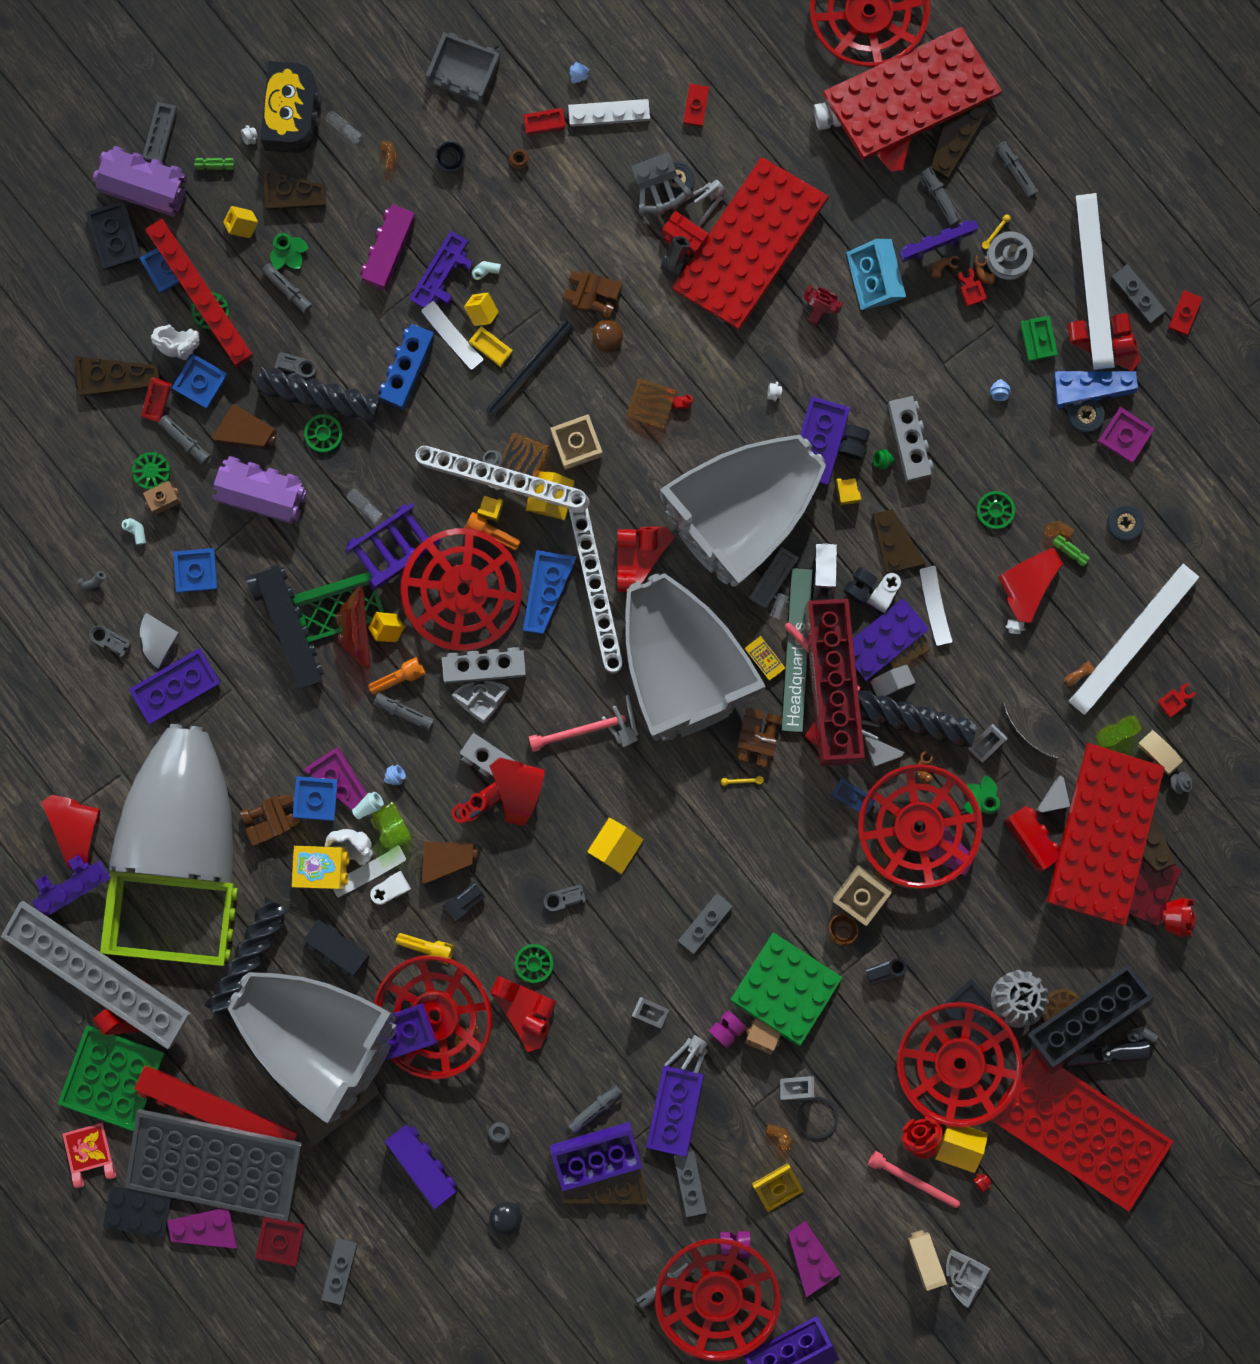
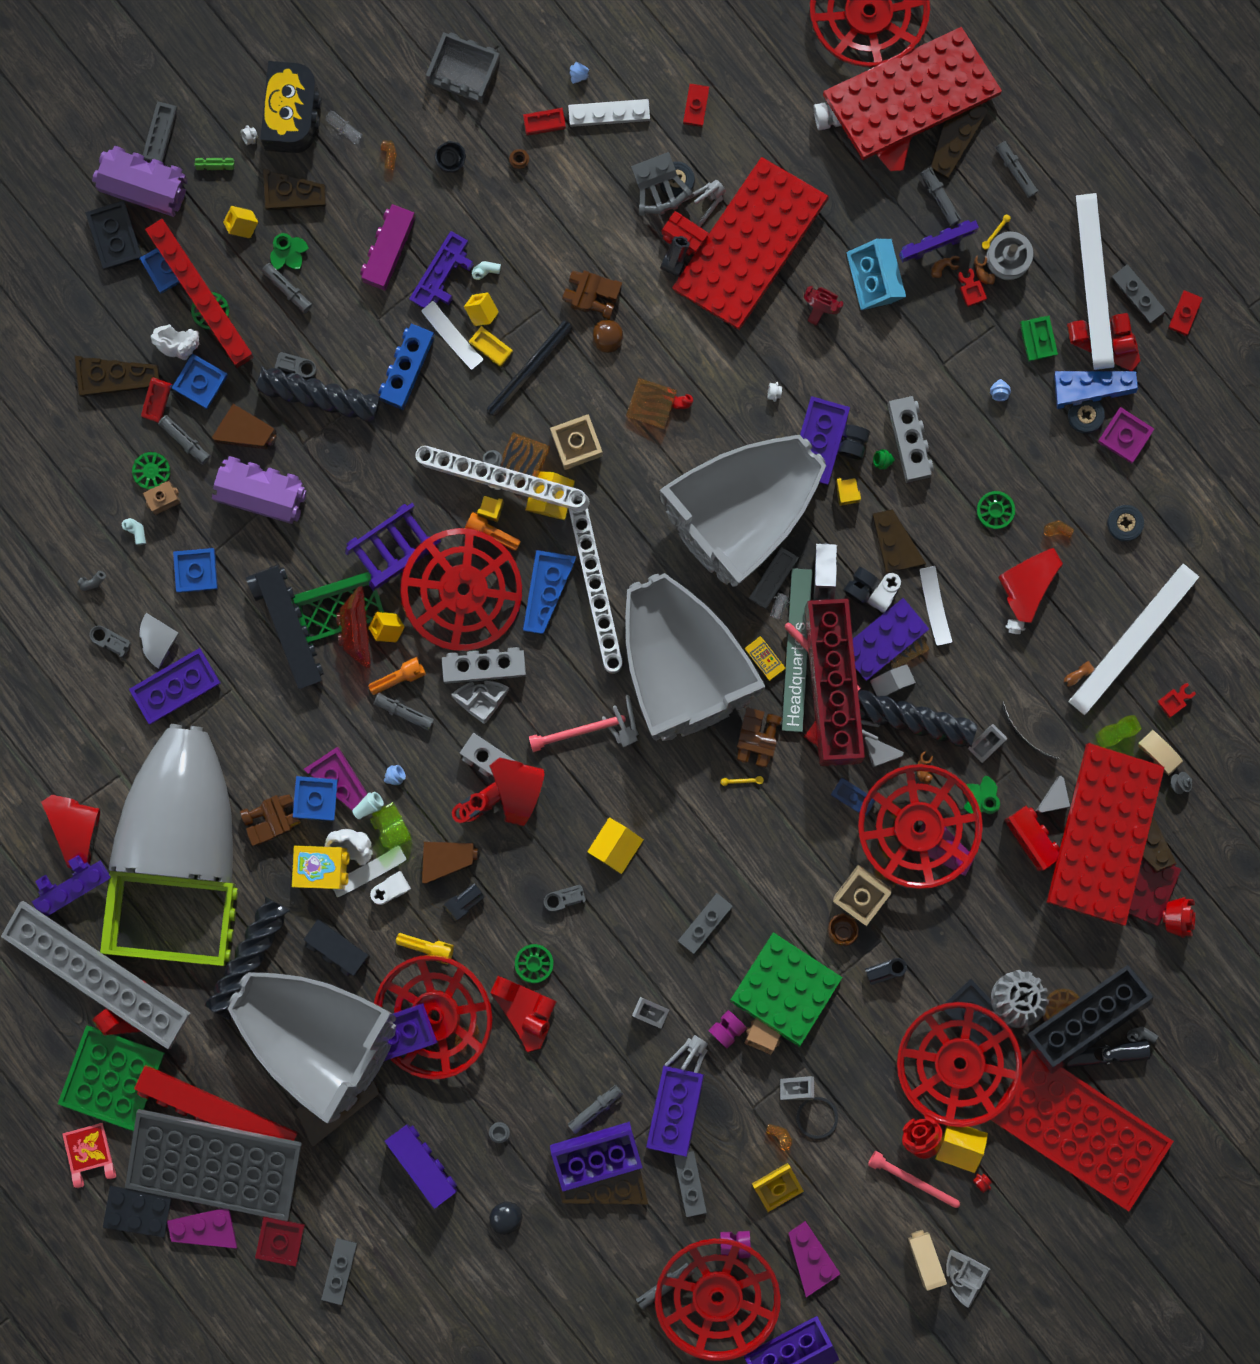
green wheel [304,414,342,453] -> none
clear axle [347,489,384,524] -> none
red panel [617,527,675,592] -> none
bright green axle [1053,535,1090,566] -> none

